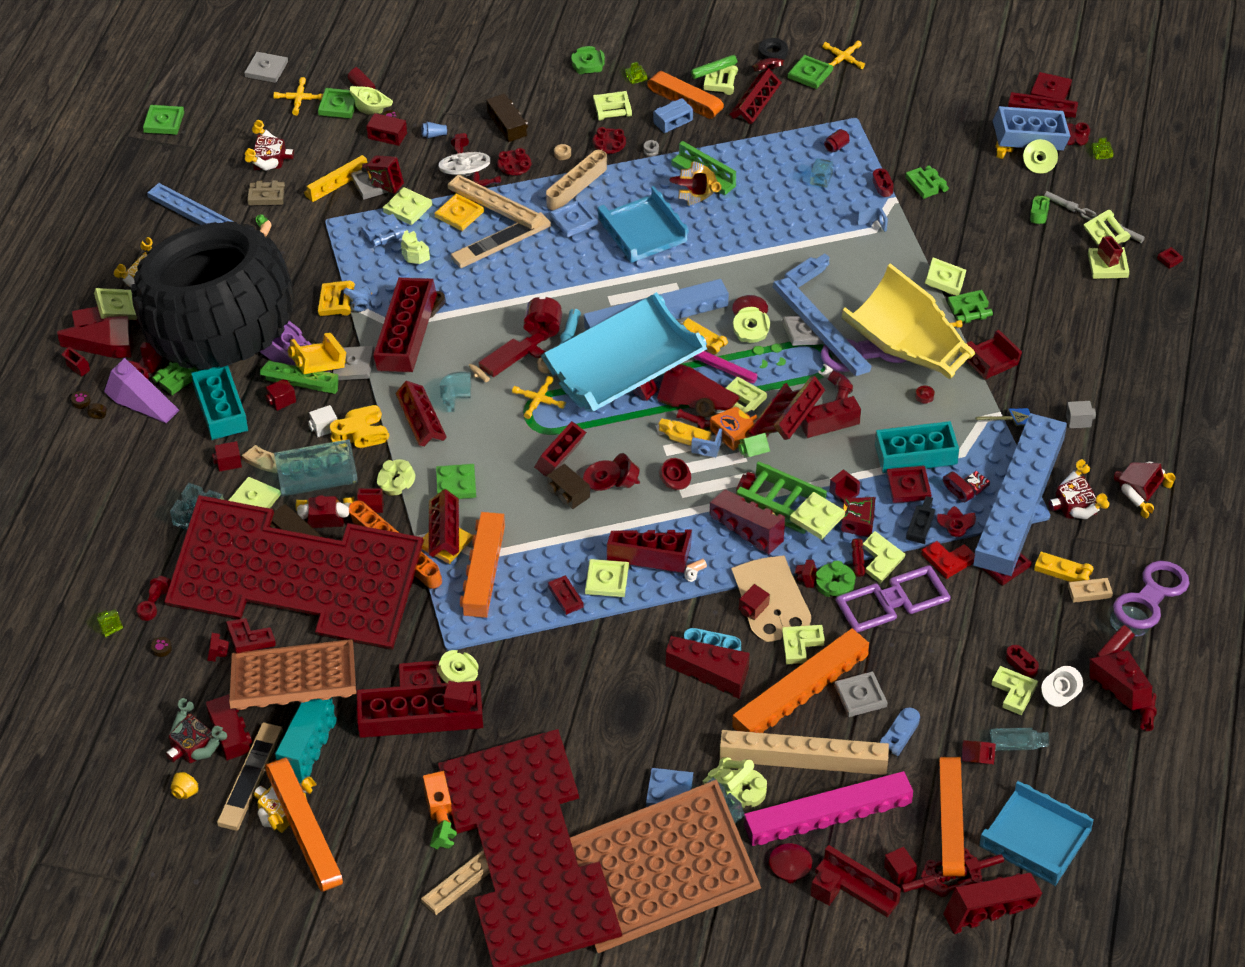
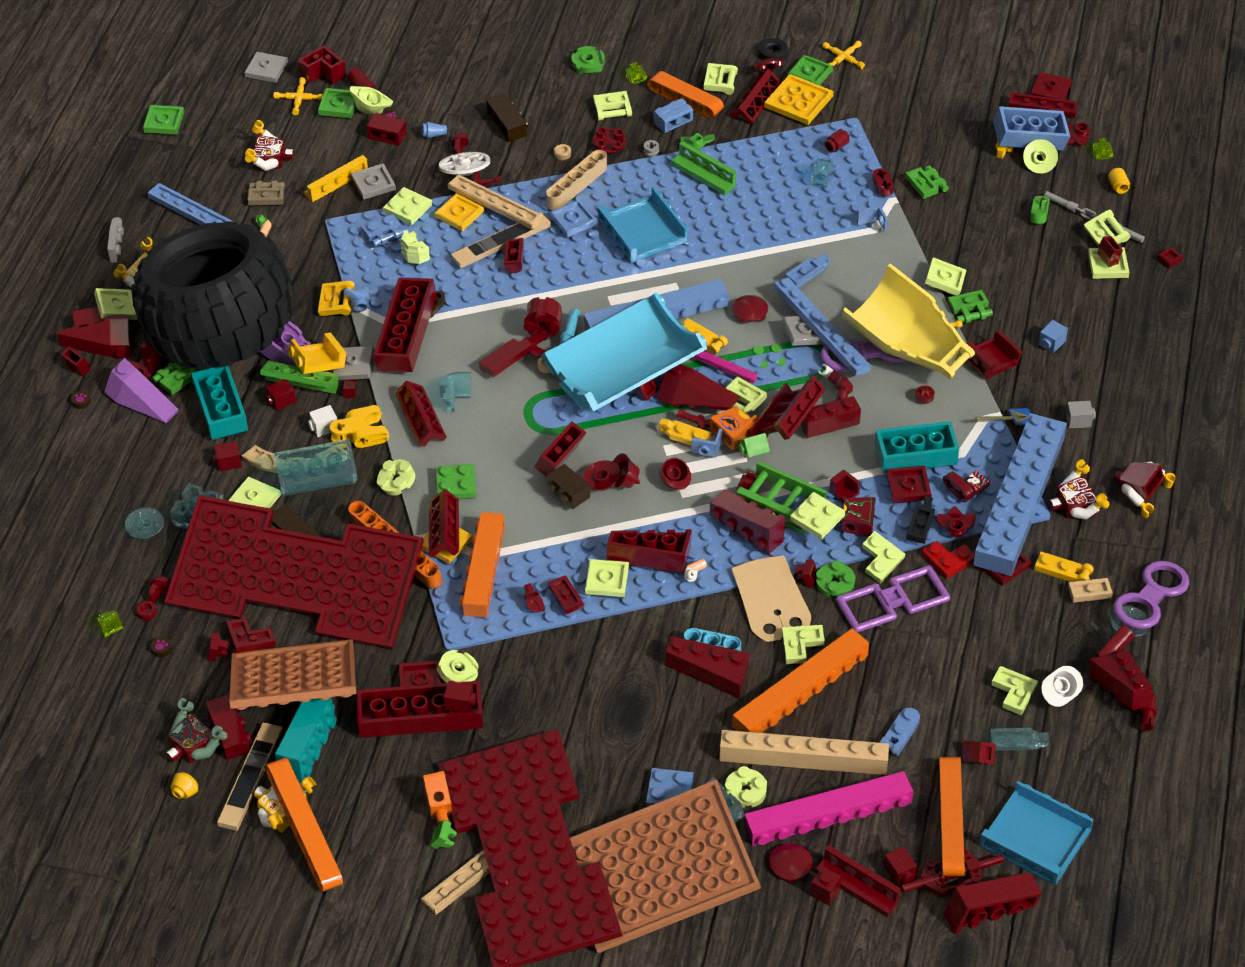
dark brown tile [87,403,107,419] -> none
dark red torso [296,495,355,528] -> none
dark red piece [357,488,384,513] -> none
dark red torso [362,155,404,194] -> none
tan helmet [469,364,490,382] -> none
dark red dish [497,148,532,175] -> none
yellow piece [512,376,566,419] -> none
piece [669,161,721,206] -> none
bright green axle [691,55,737,79] -> none
dark brown tile [695,398,715,417] -> none
yellowish green plate [703,757,754,791] -> none
yellowish green plate [733,307,770,343] -> none
dark red brick [739,584,770,620] -> none
light grey plate [834,671,888,717] -> none
dark red axle [851,539,865,577] -> none
dark red beam [1006,645,1039,678] -> none
none -> light grey hinge [107,217,124,263]
none -> clear light blue dish [125,507,164,539]
none -> dark red brick [298,45,346,83]
none -> dark red piece [343,379,356,398]
none -> dark red brick [504,238,524,273]
none -> dark red piece [523,583,545,613]
none -> bright green plate [681,133,715,150]
none -> yellow plate [764,74,834,125]
none -> medium blue brick [1038,320,1068,353]
none -> yellow brick [1108,168,1130,194]

